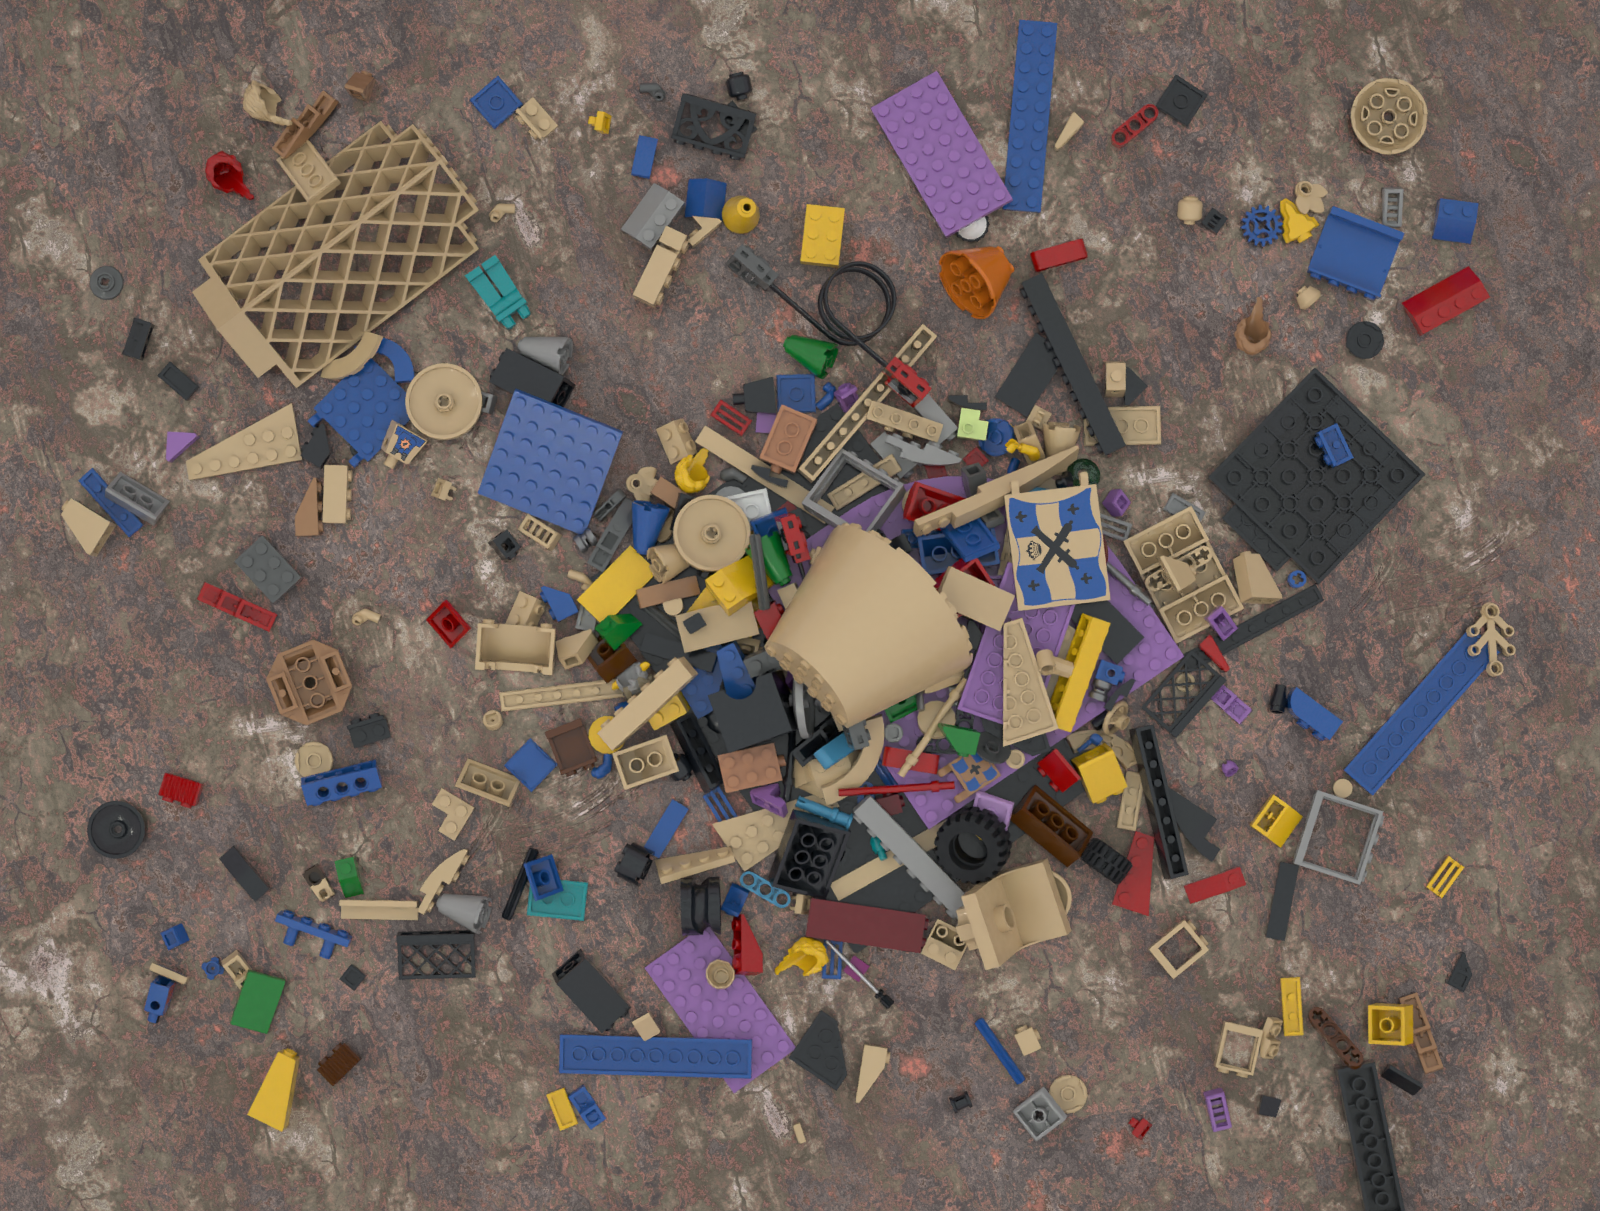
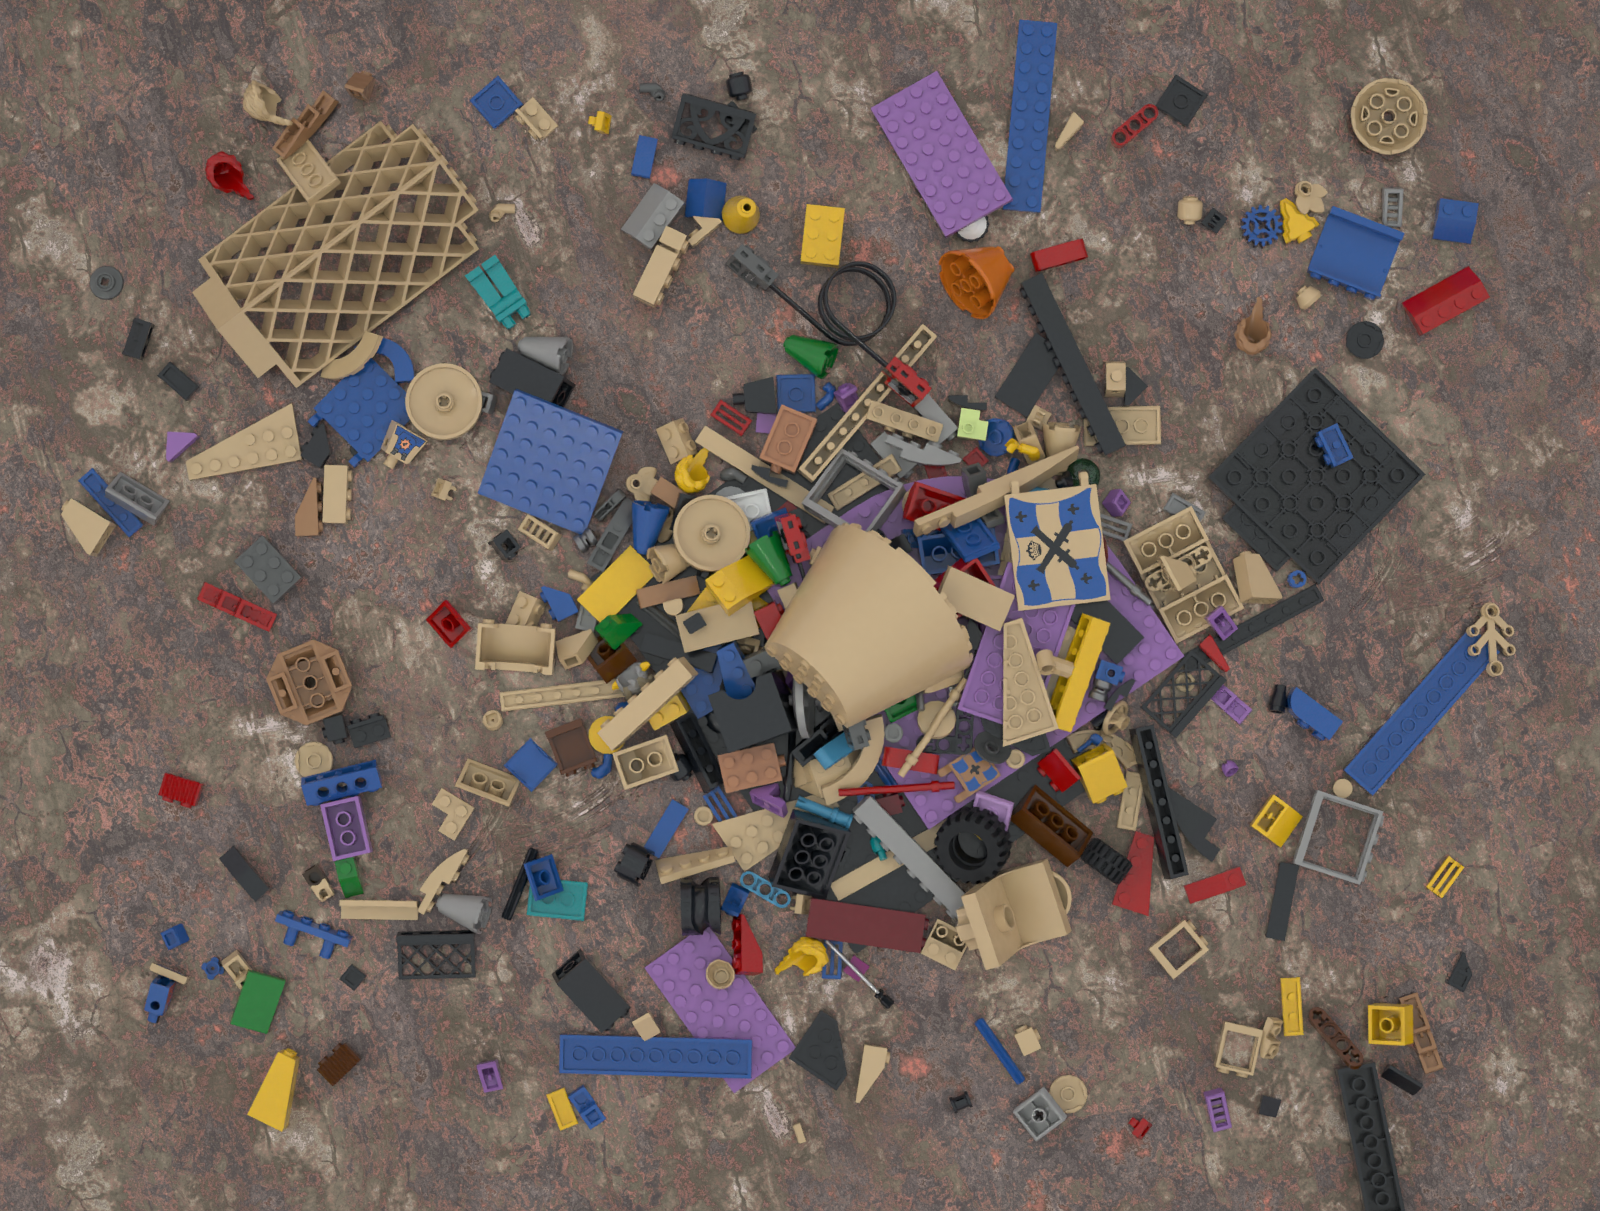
black dish [87,801,145,859] -> none
tan arm [352,609,381,626] -> none
dark grey axle [749,534,770,610] -> none
green slope [938,723,980,757] -> none
none -> medium lavender brick [320,796,373,861]
none -> black brick [322,715,349,745]
none -> medium lavender slope [477,1059,503,1093]
none -> tan tile [694,806,713,826]

